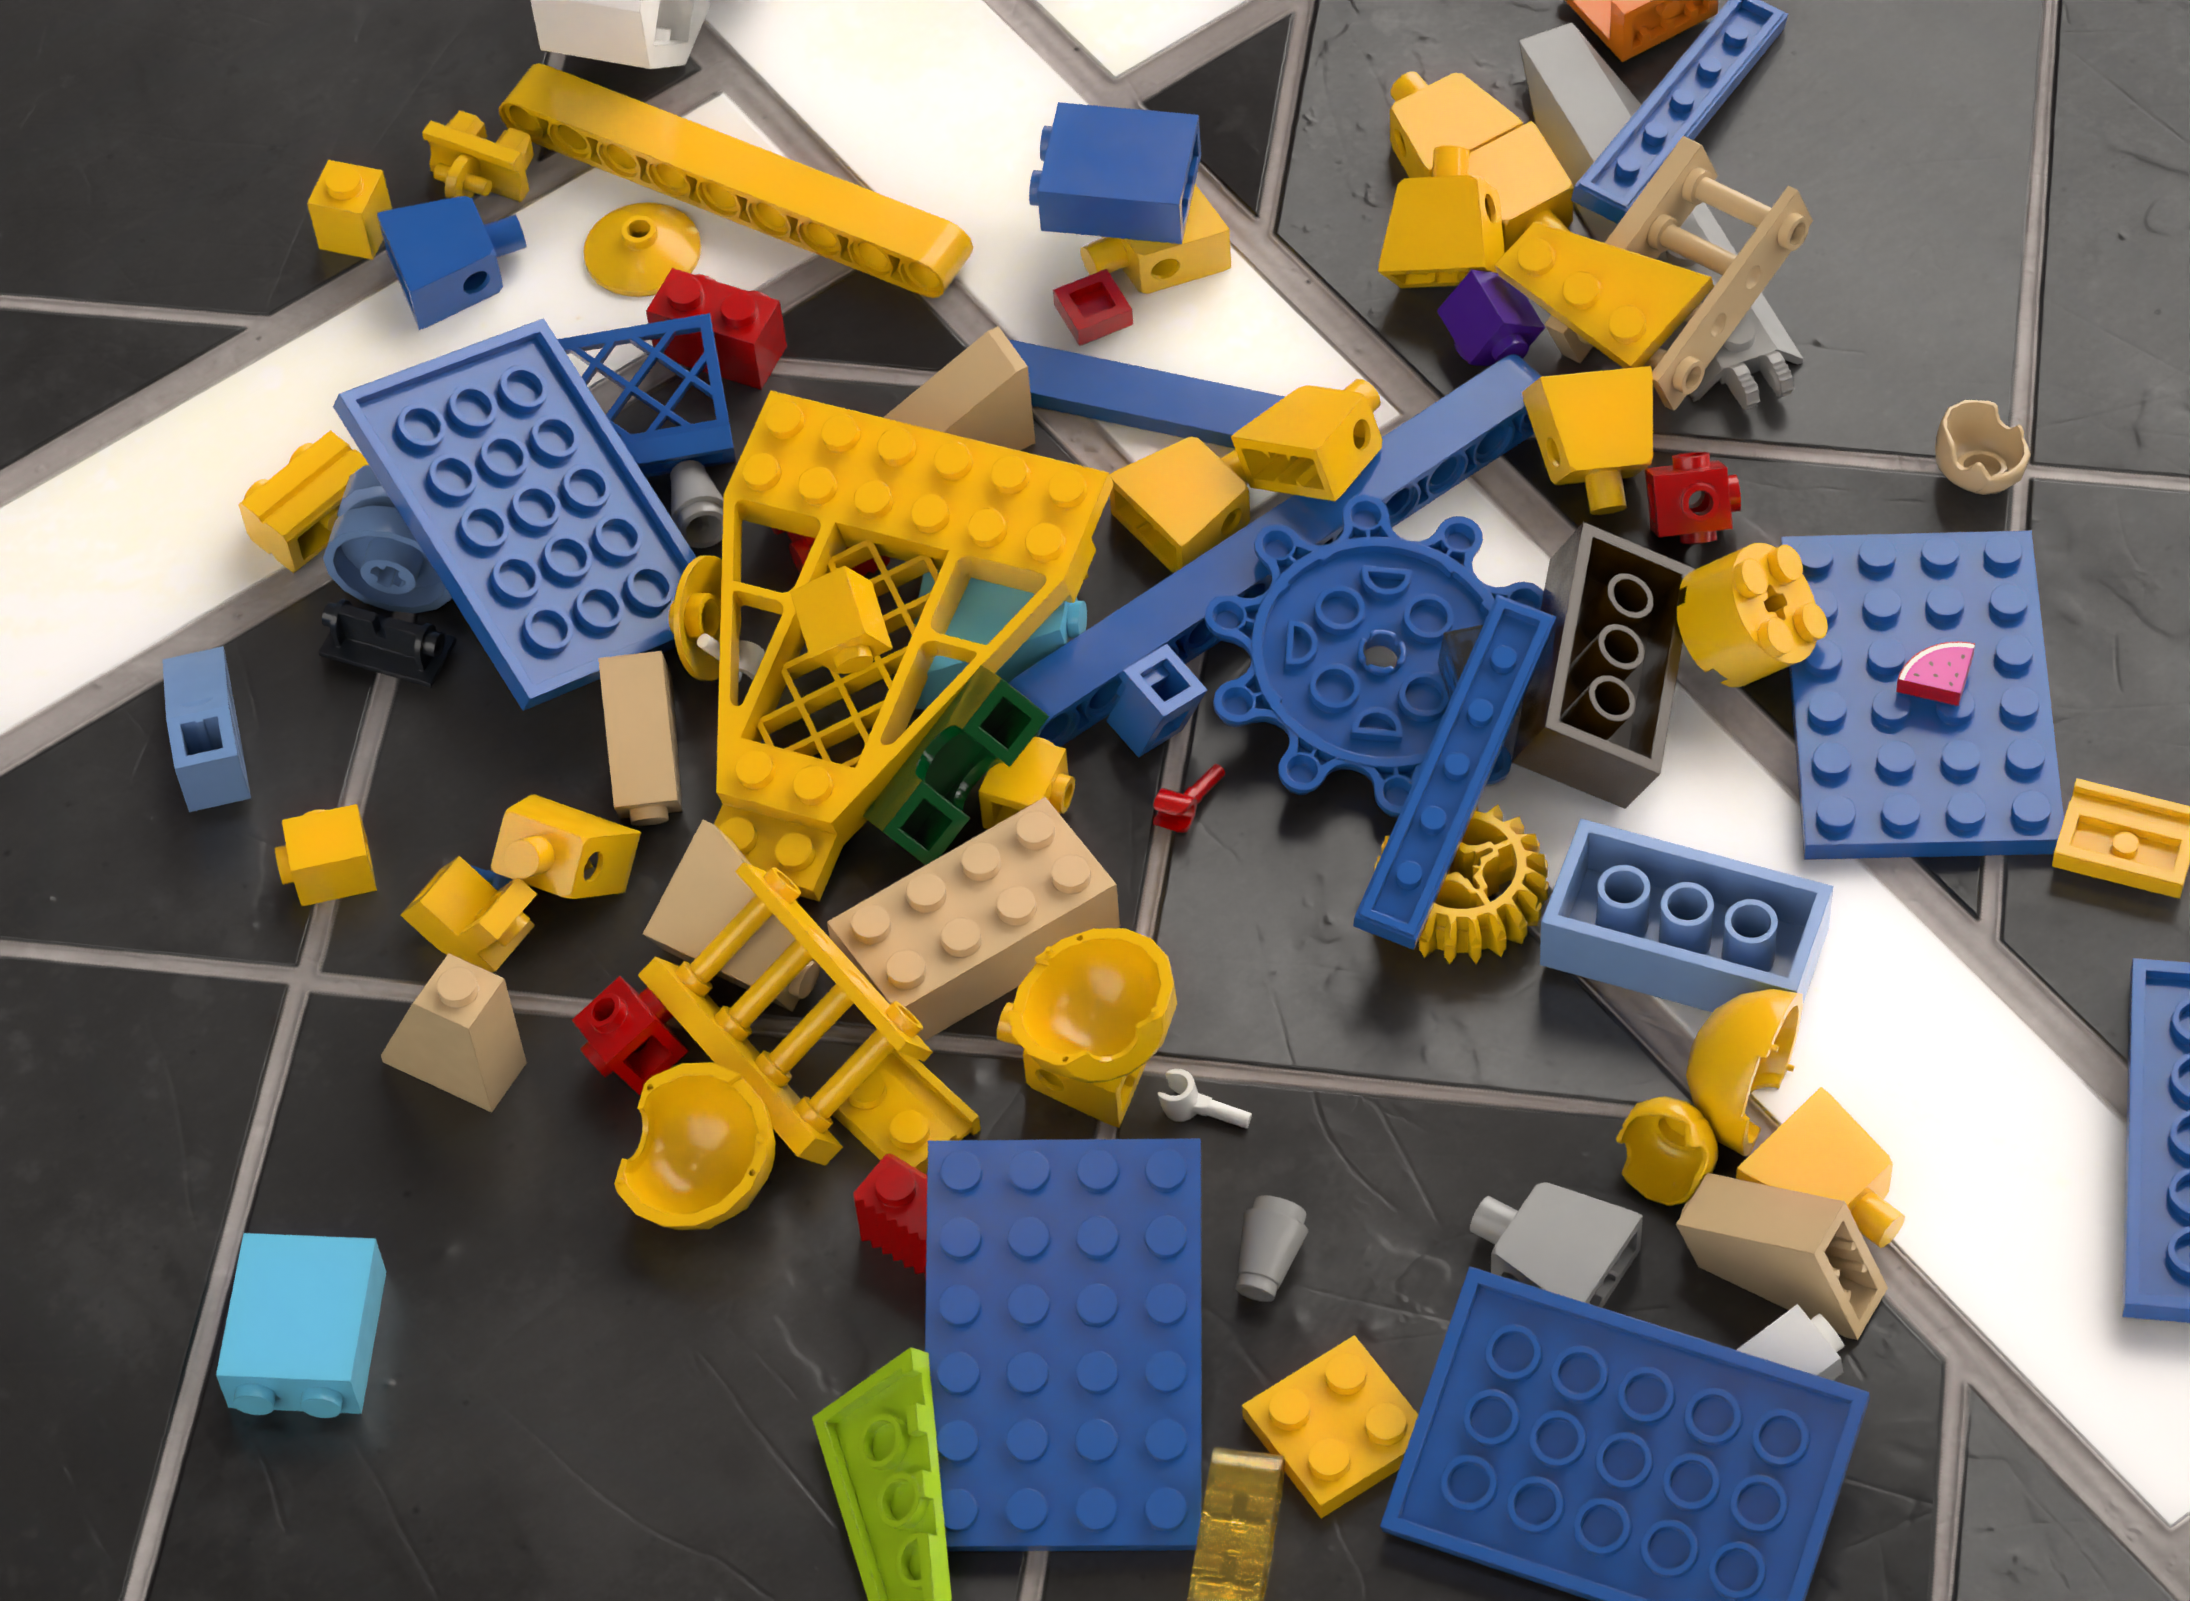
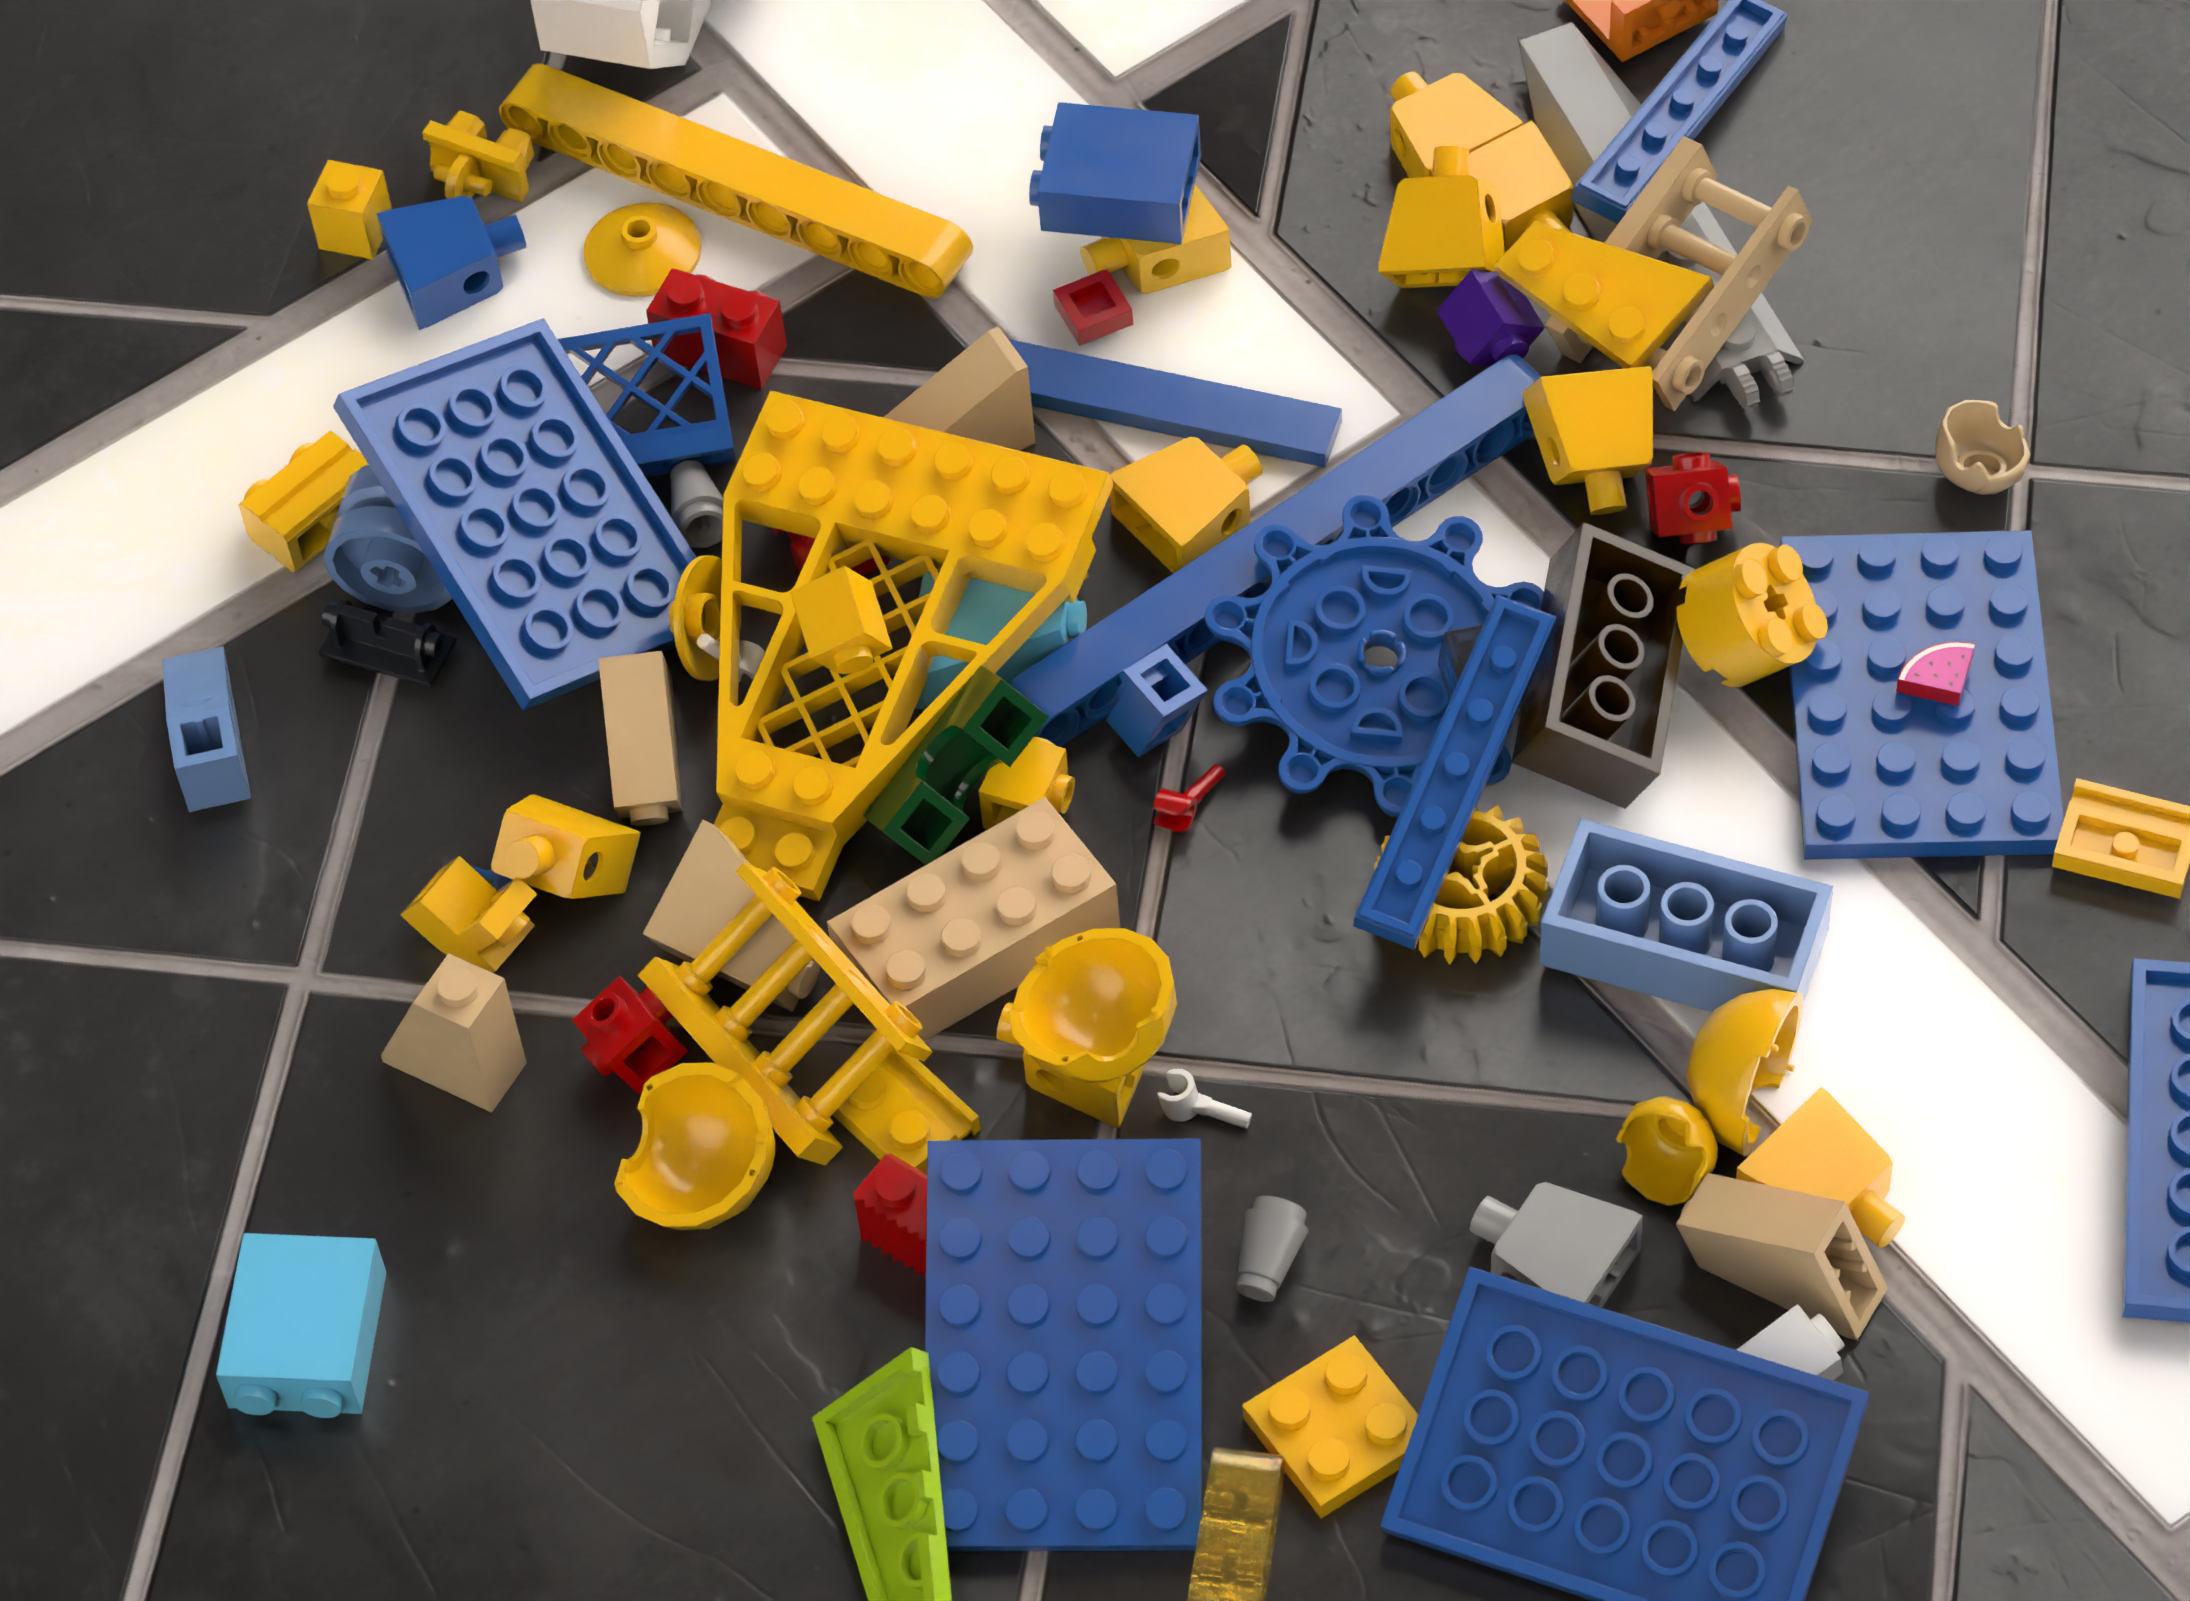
yellow brick [275,804,377,907] -> none
yellow torso [1231,379,1383,501] -> none

